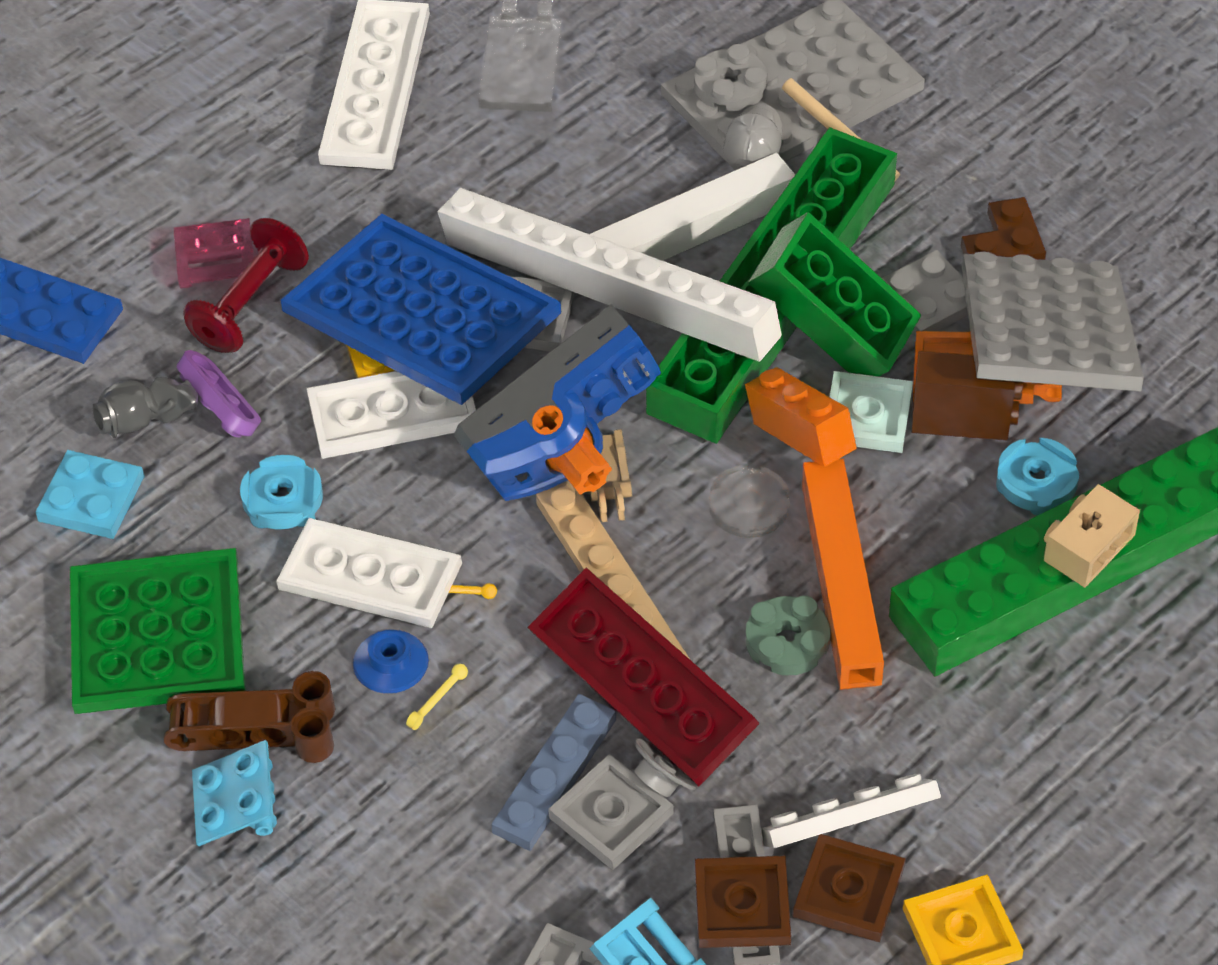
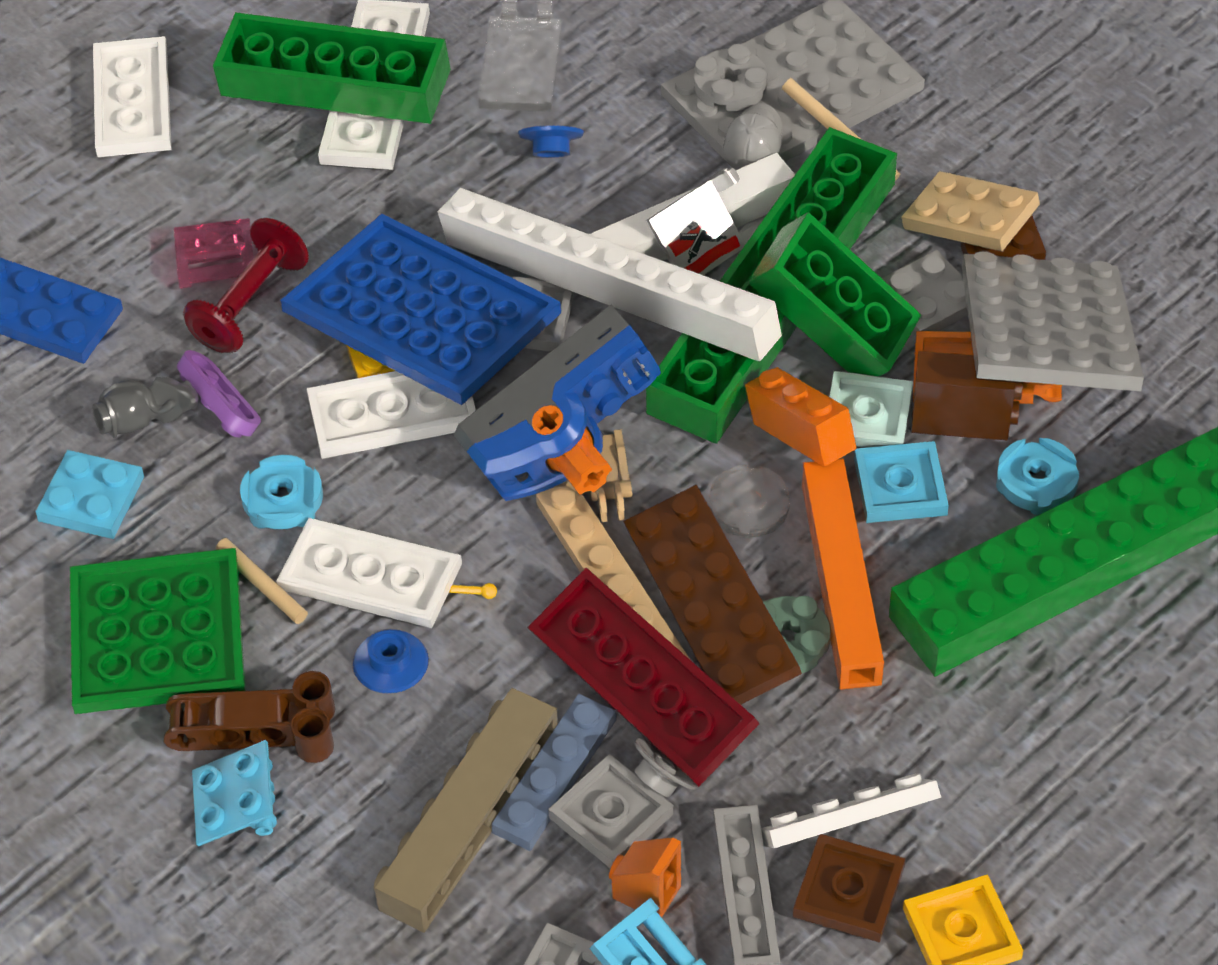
light yellow hinge [406,664,468,730] -> none
reddish brown plate [695,856,791,948] -> none
tan brick [1044,484,1140,587] -> none
none -> white plate [93,36,171,157]
none -> green brick [213,12,451,124]
none -> tan bar [216,538,308,624]
none -> dark tan brick [374,687,558,933]
none -> blue piece [518,126,584,158]
none -> orange slope [609,837,681,917]
none -> reddish brown plate [623,485,802,705]
none -> flag [646,168,762,275]
none -> medium azure plate [854,441,949,523]
none -> tan plate [901,171,1040,251]

